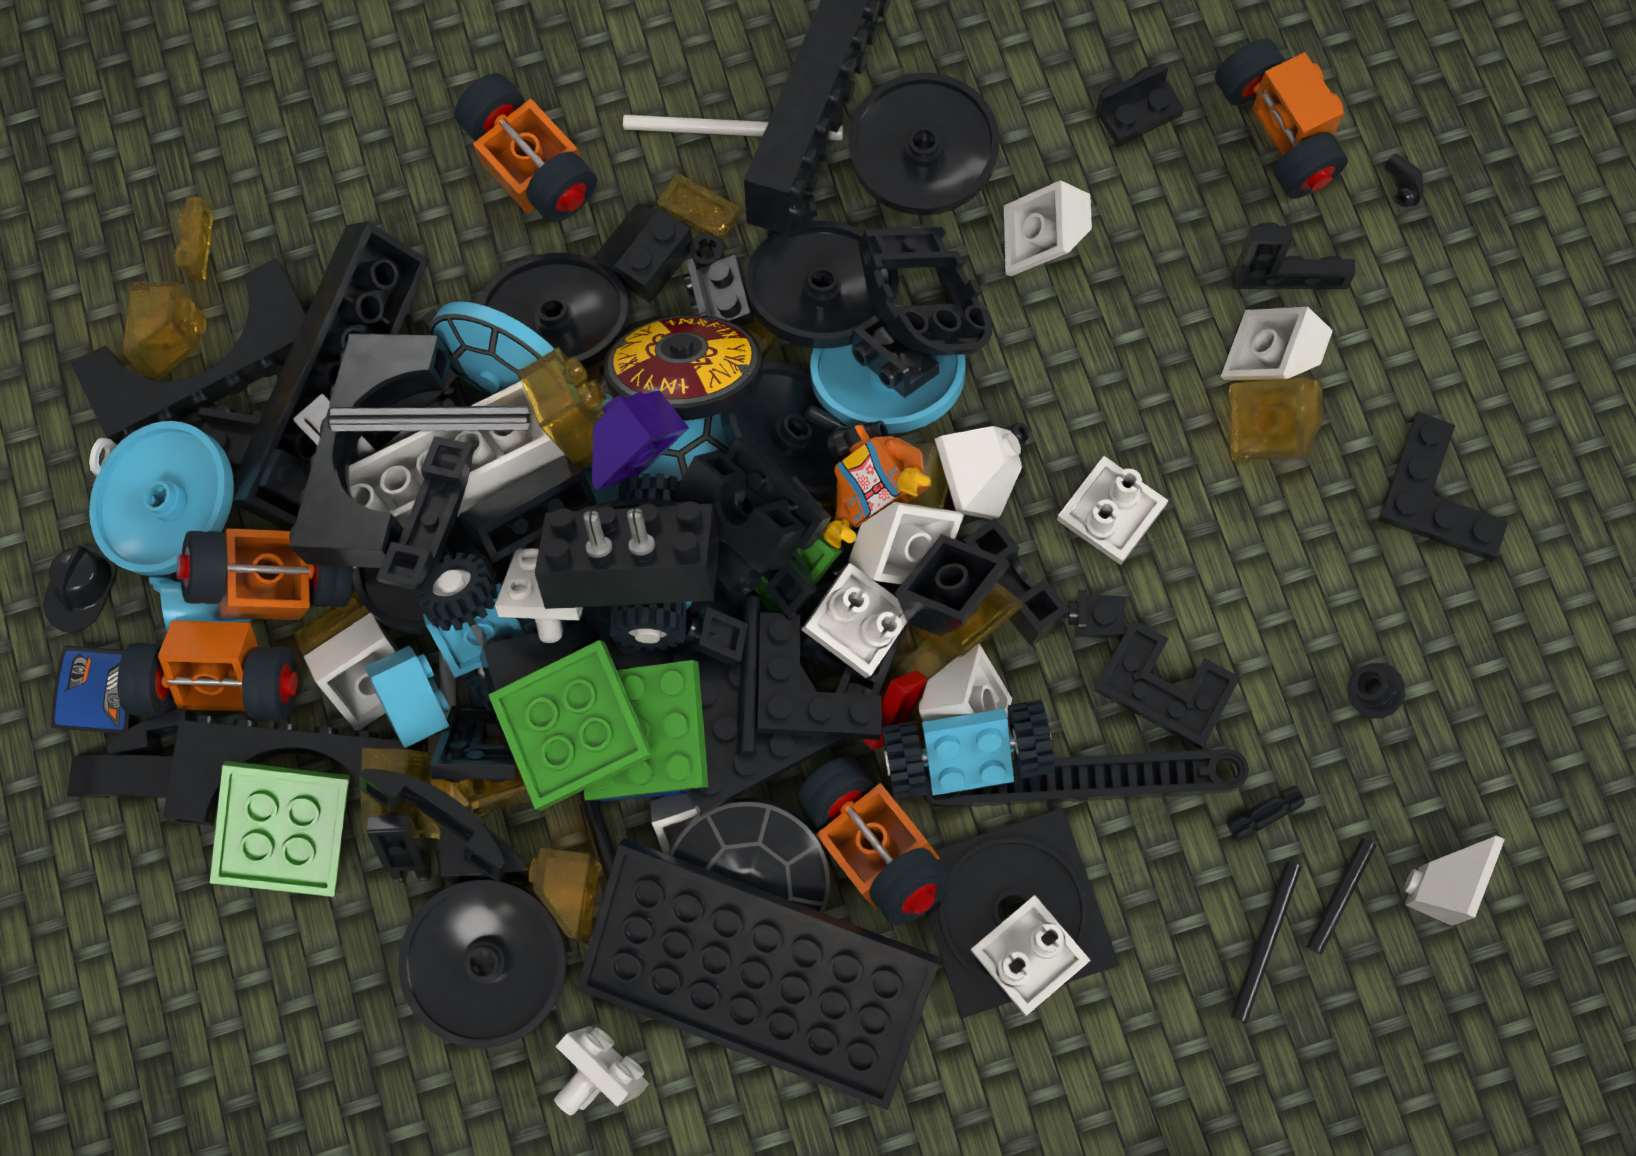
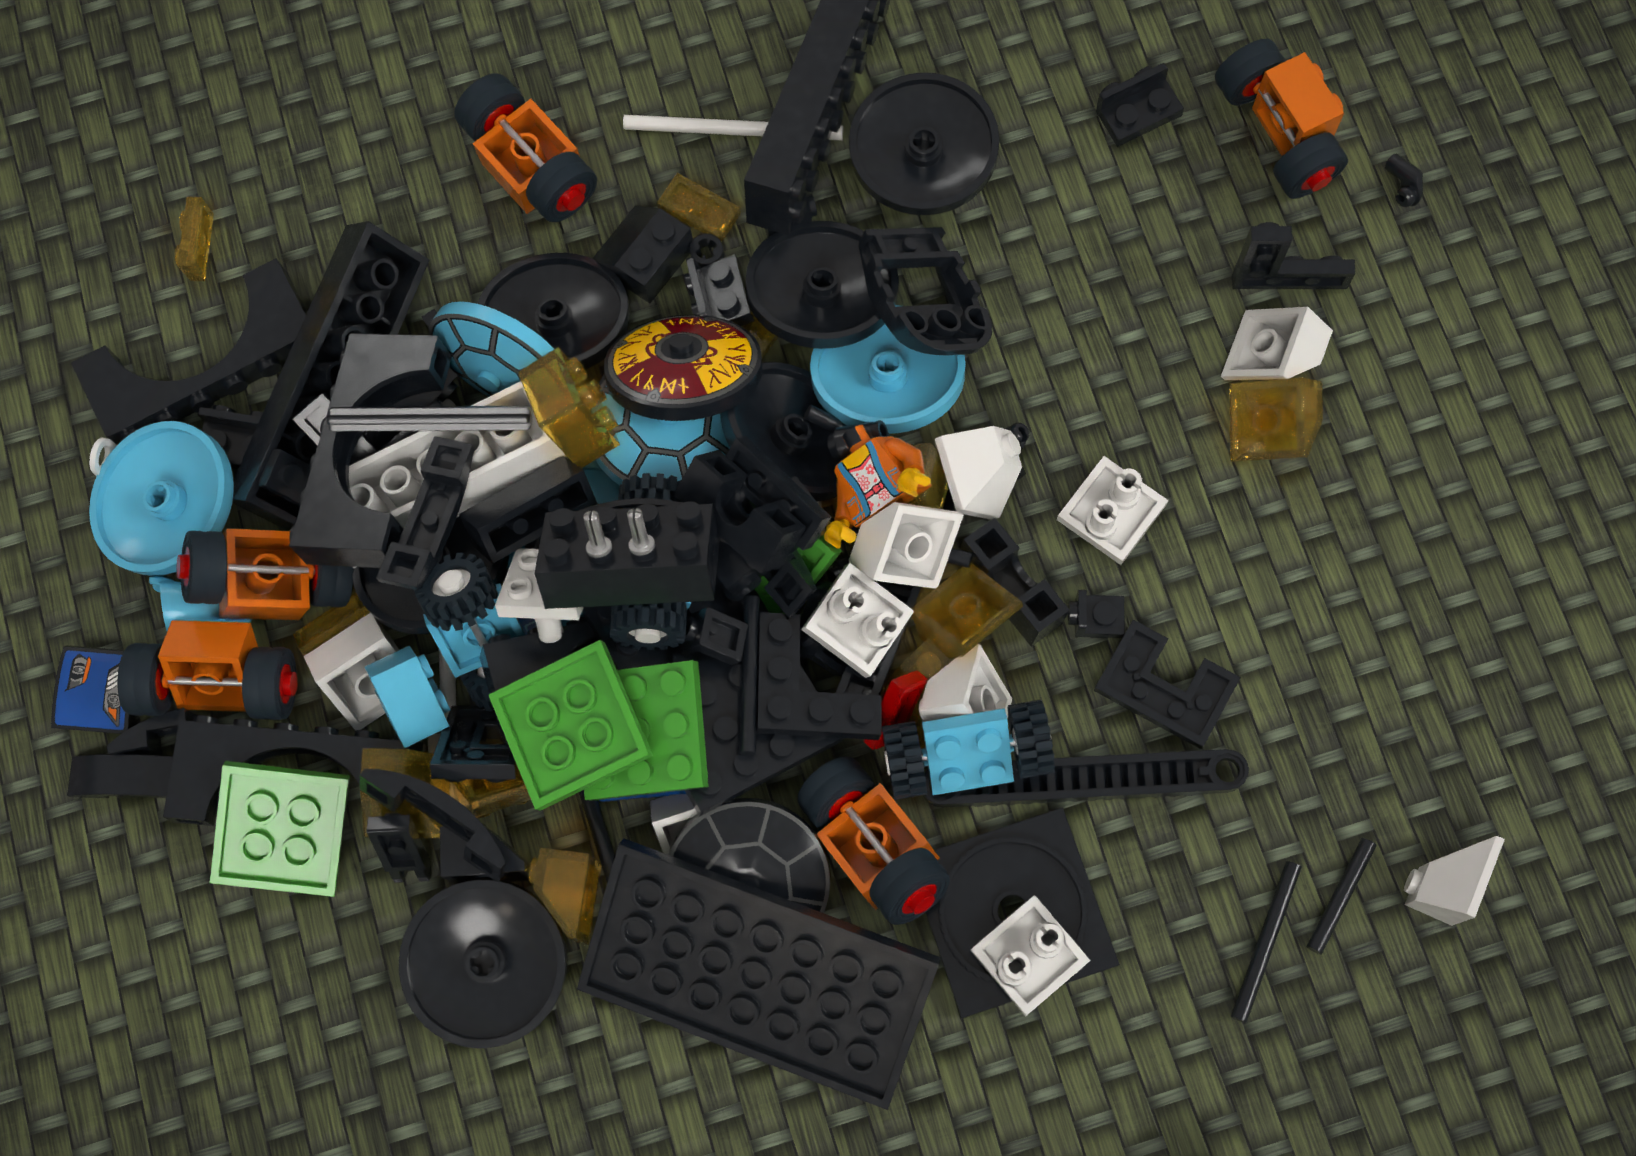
black piece [43,544,117,633] -> none
clear yellow slope [123,282,206,381] -> none
white plate [554,1026,649,1115] -> none
dark purple slope [592,390,689,490] -> none
black bracket [852,323,939,398] -> none
black slope [895,534,1010,637] -> none
white slope [1004,180,1092,276] -> none
black axle [1227,786,1305,841] -> none
black piece [1348,663,1406,719] -> none
black plate [1378,412,1508,561] -> none

